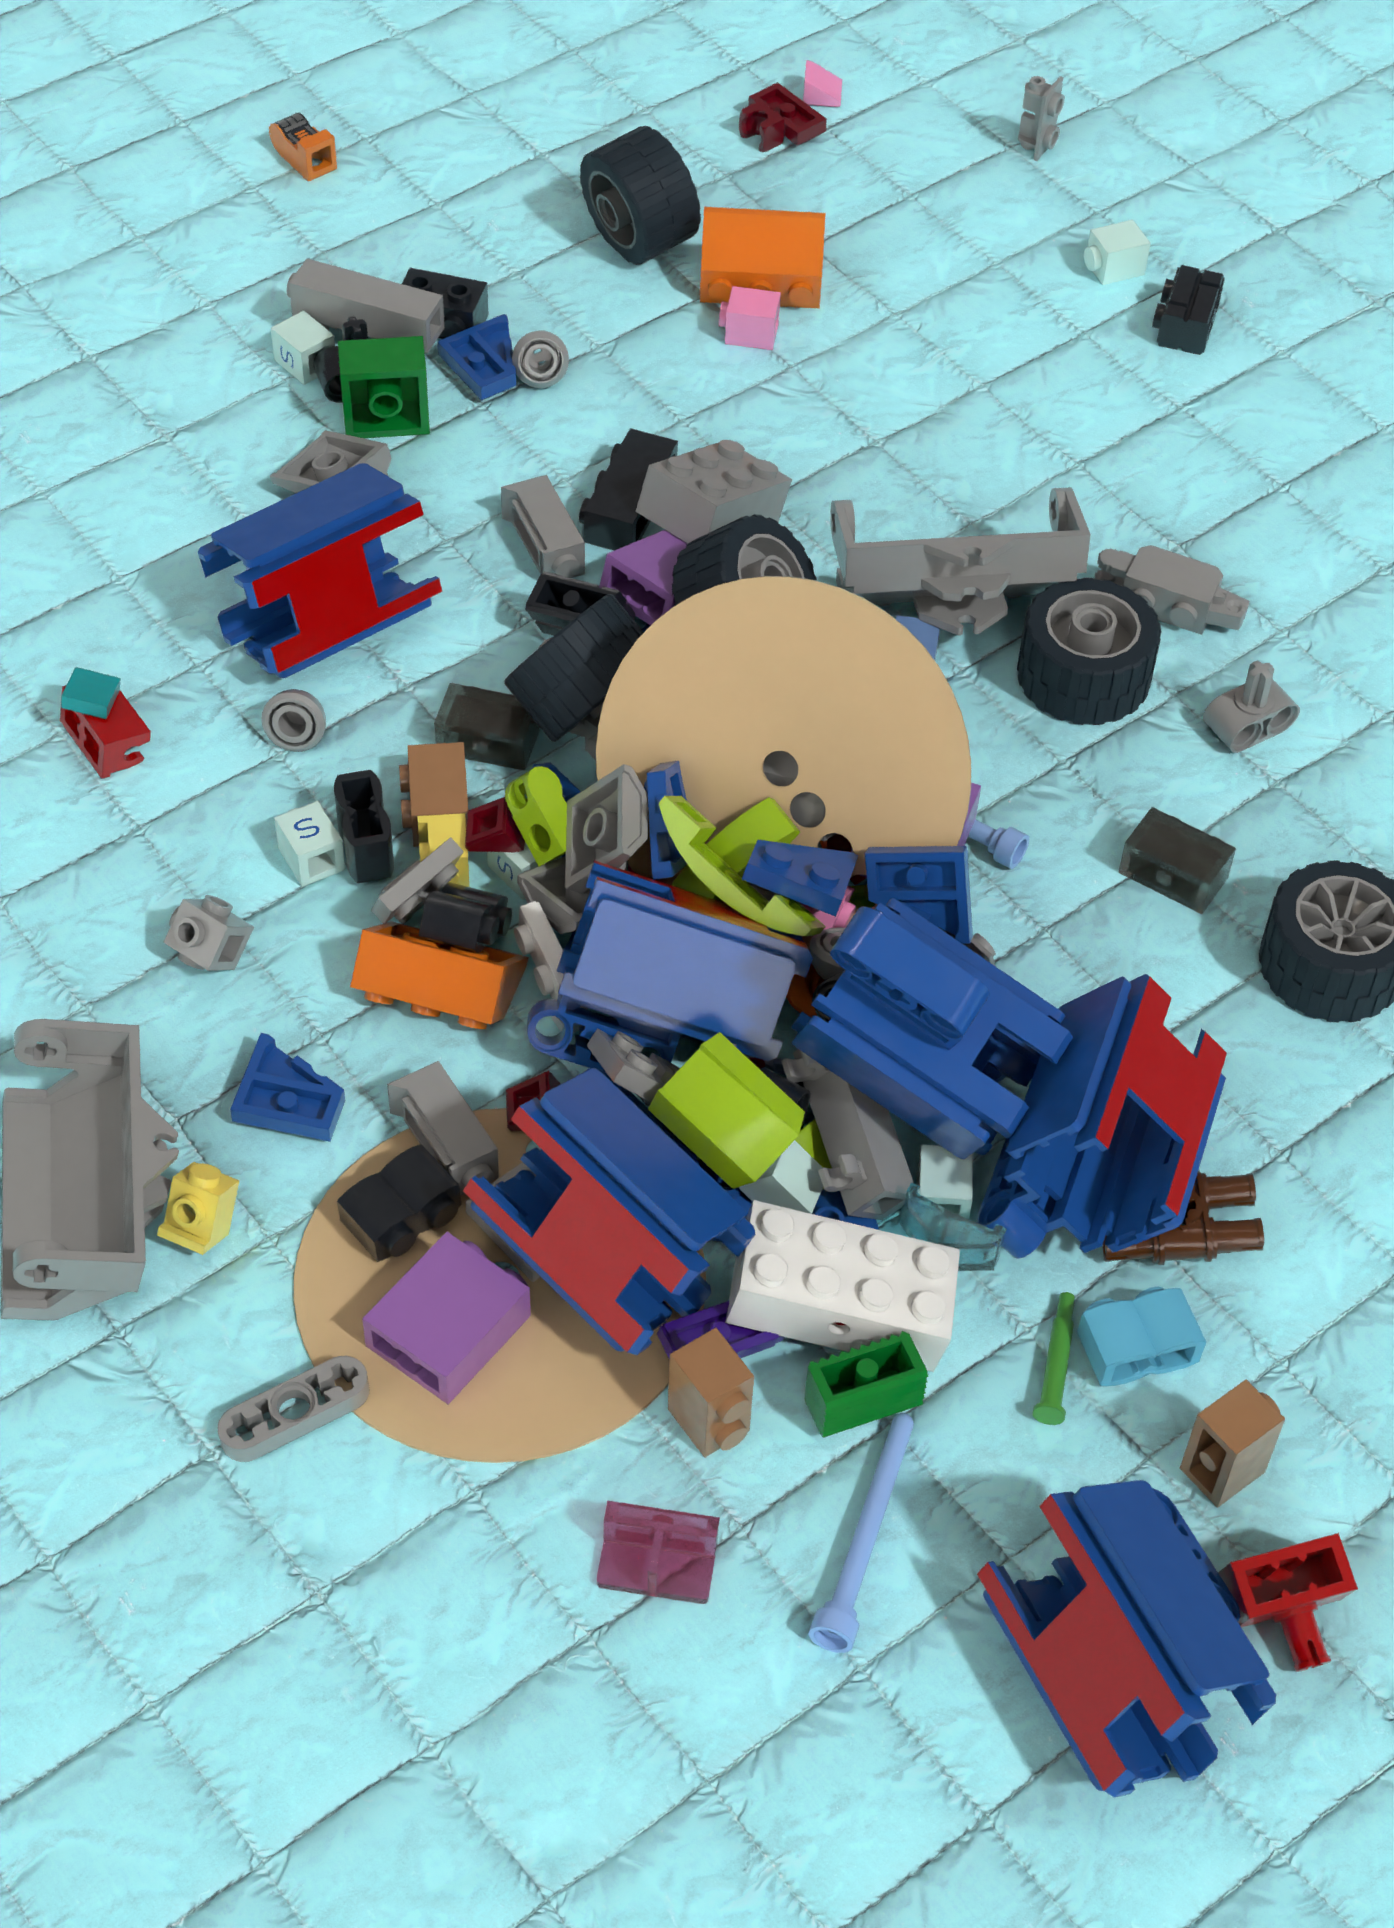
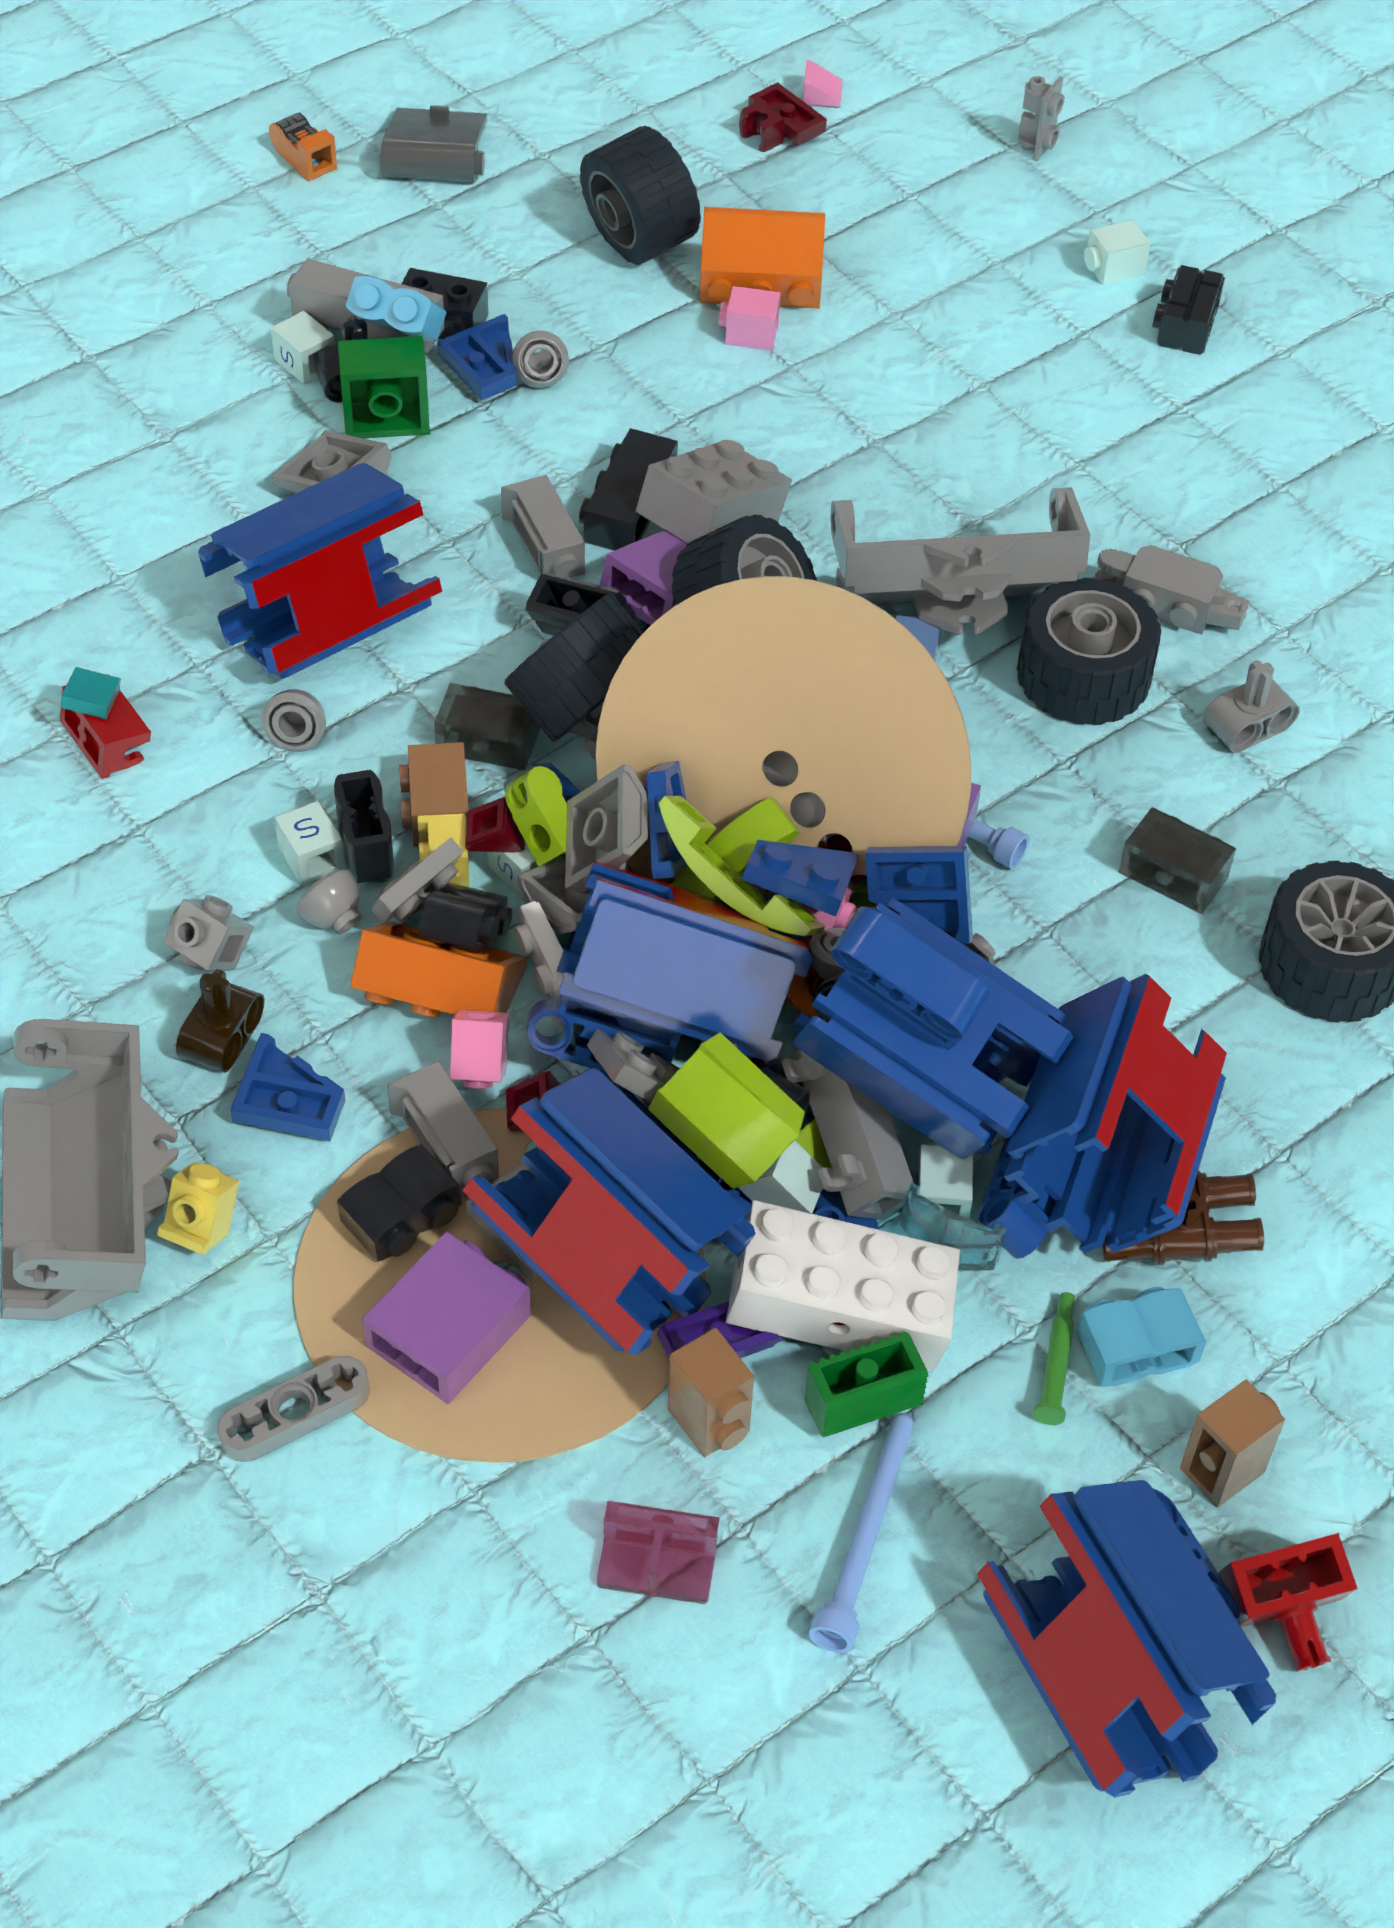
none -> dark brown beam [176,969,265,1072]
none -> light grey brick [296,869,362,934]
none -> medium azure brick [345,276,447,342]
none -> dark grey door [380,105,487,183]
none -> bright pink brick [450,1010,509,1089]

